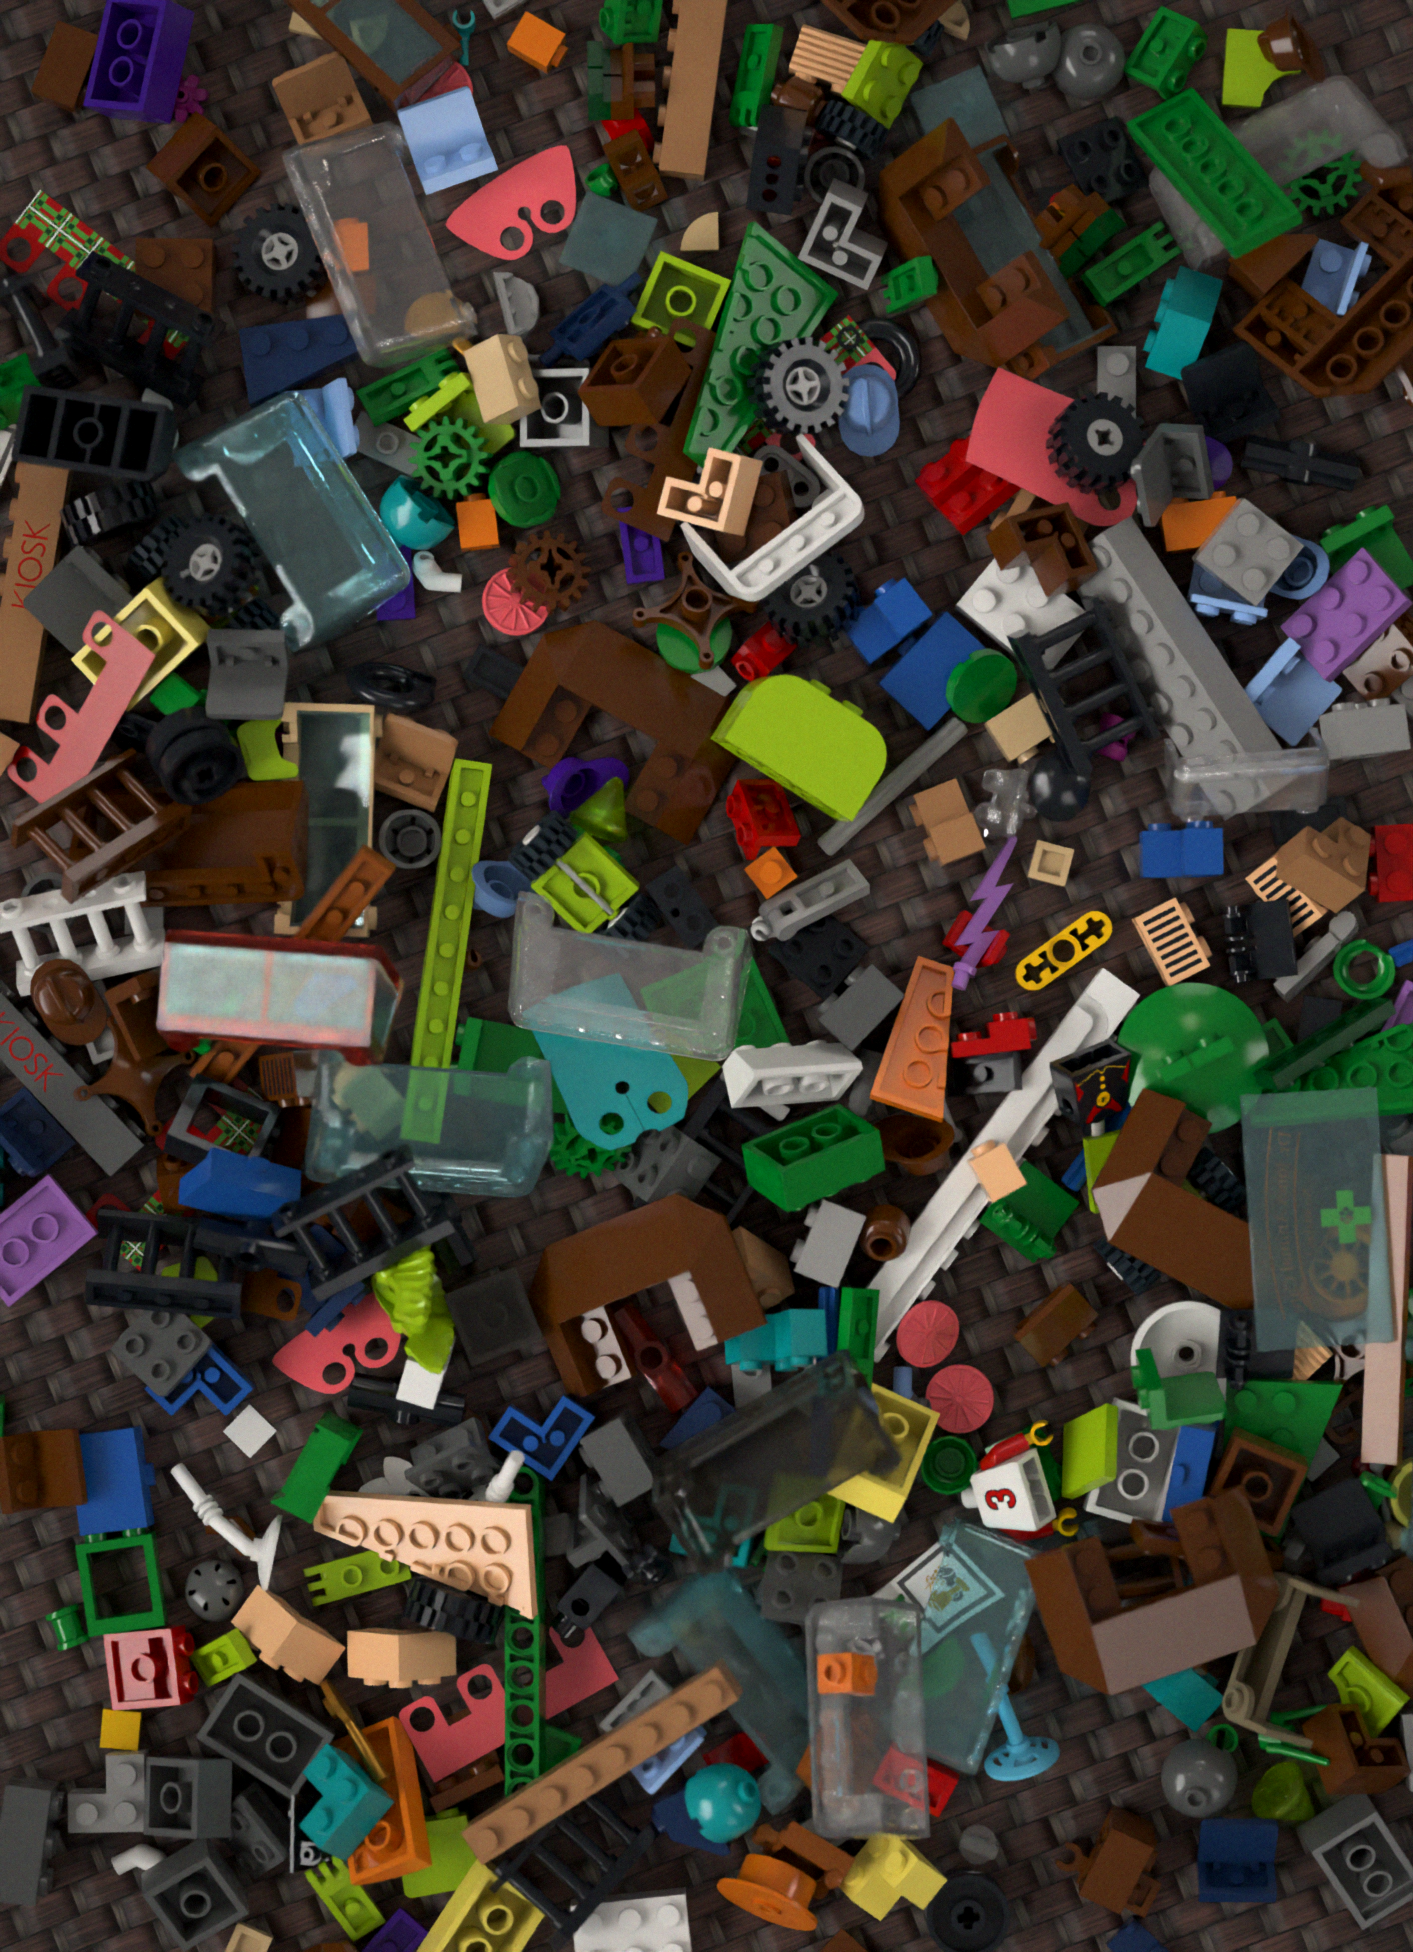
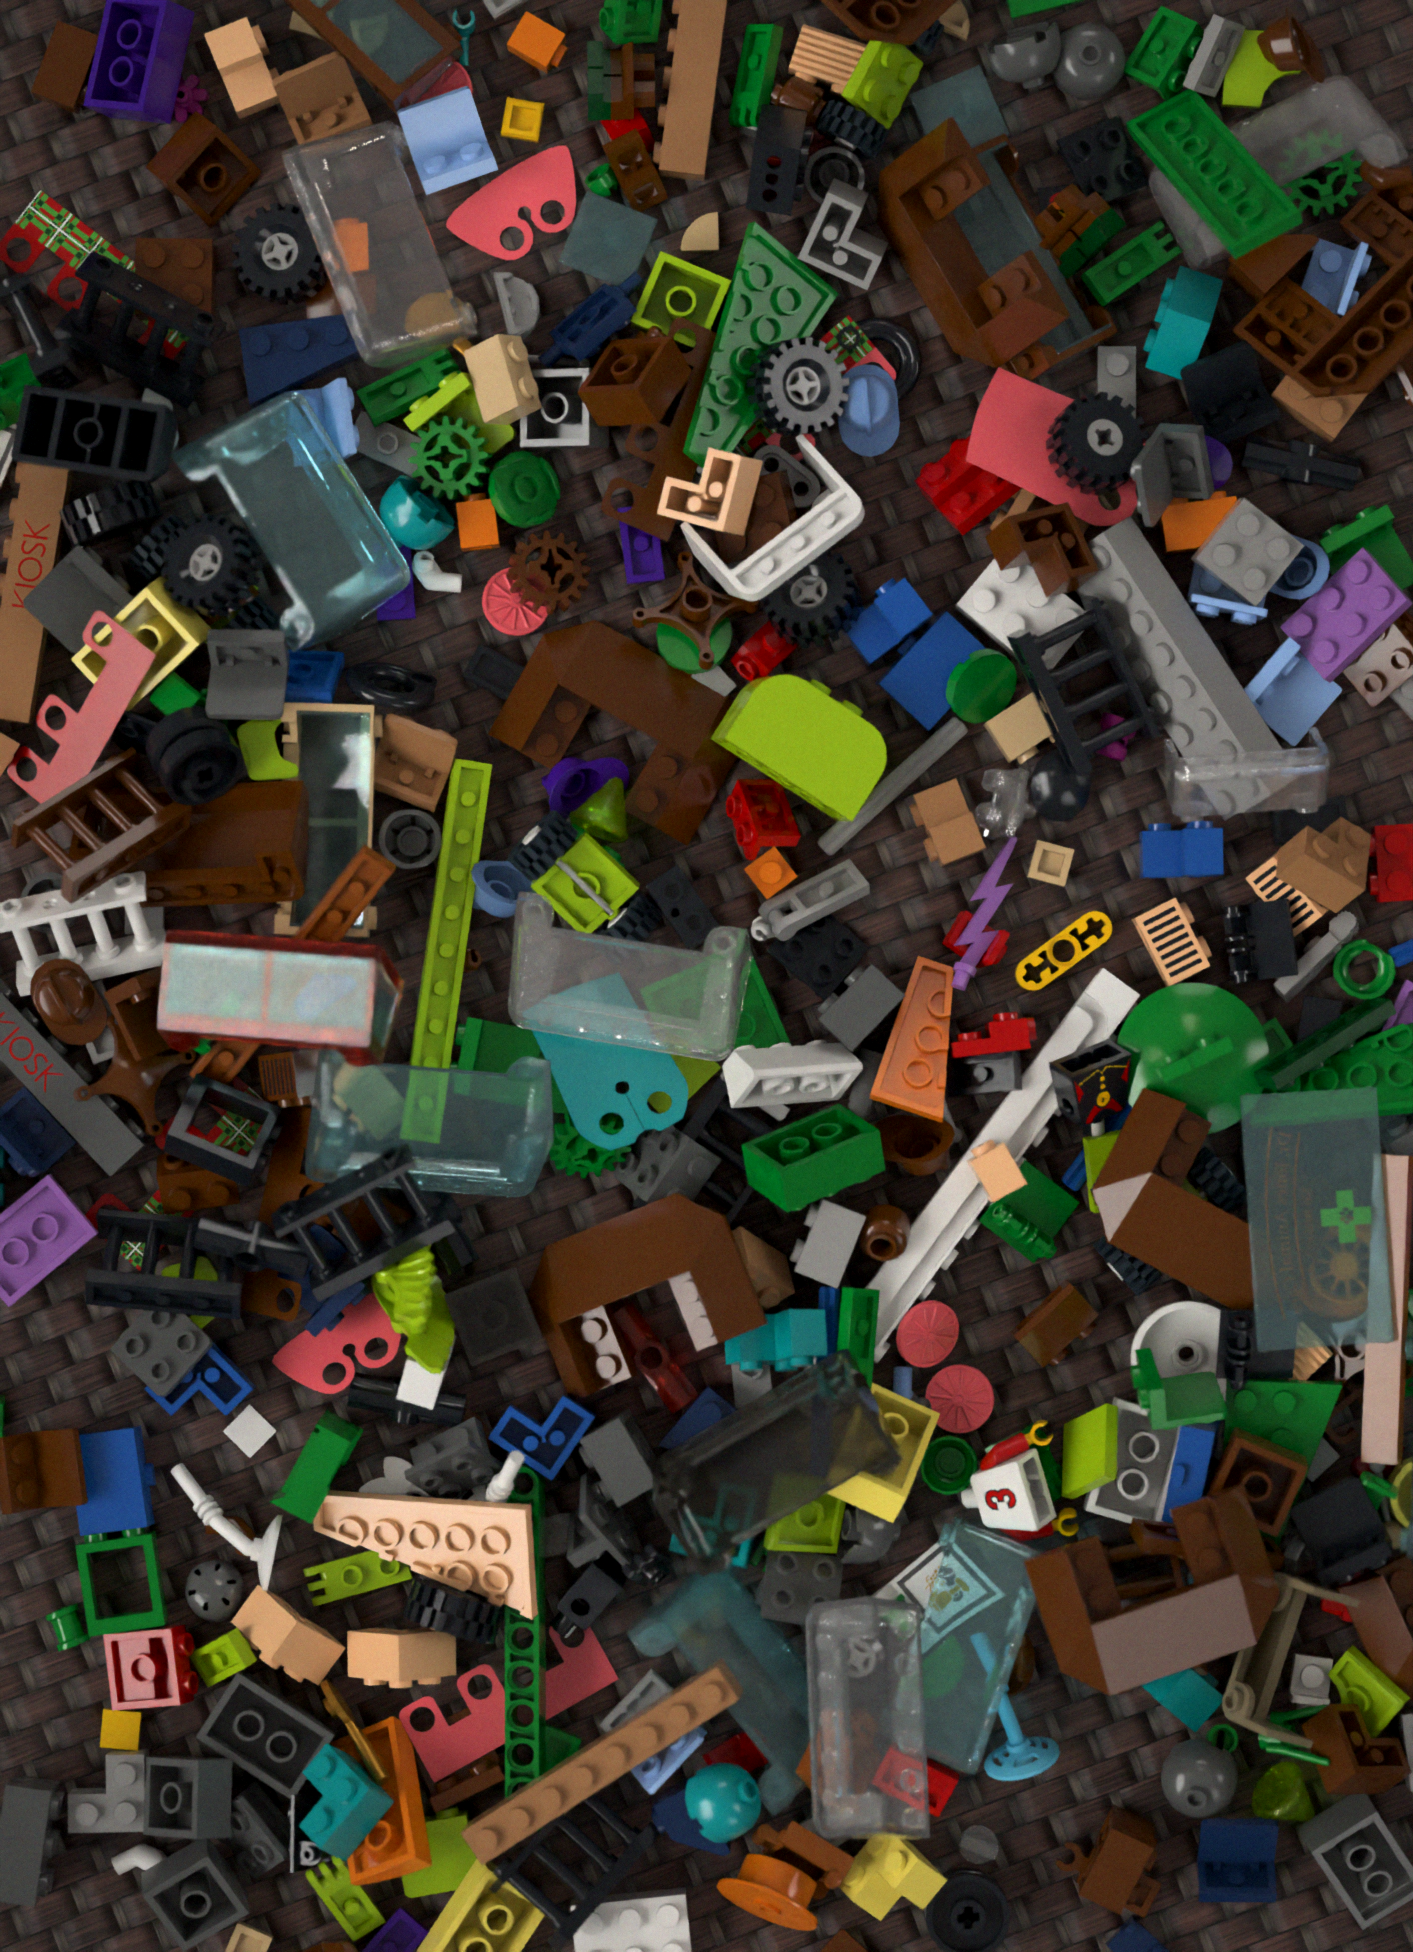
blue container [178,1147,301,1225] -> none
orange bracket [817,1652,878,1696] -> none
green hinge [880,255,938,314] -> none
light grey brick [1319,698,1411,761] -> none
none -> light nougat brick [204,17,280,119]
none -> blue tile [285,650,345,704]
none -> yellow tile [501,97,545,143]
none -> light grey plate [1183,14,1246,97]
none -> medium nougat brick [1271,375,1368,444]
none -> white bracket [1287,1653,1333,1709]

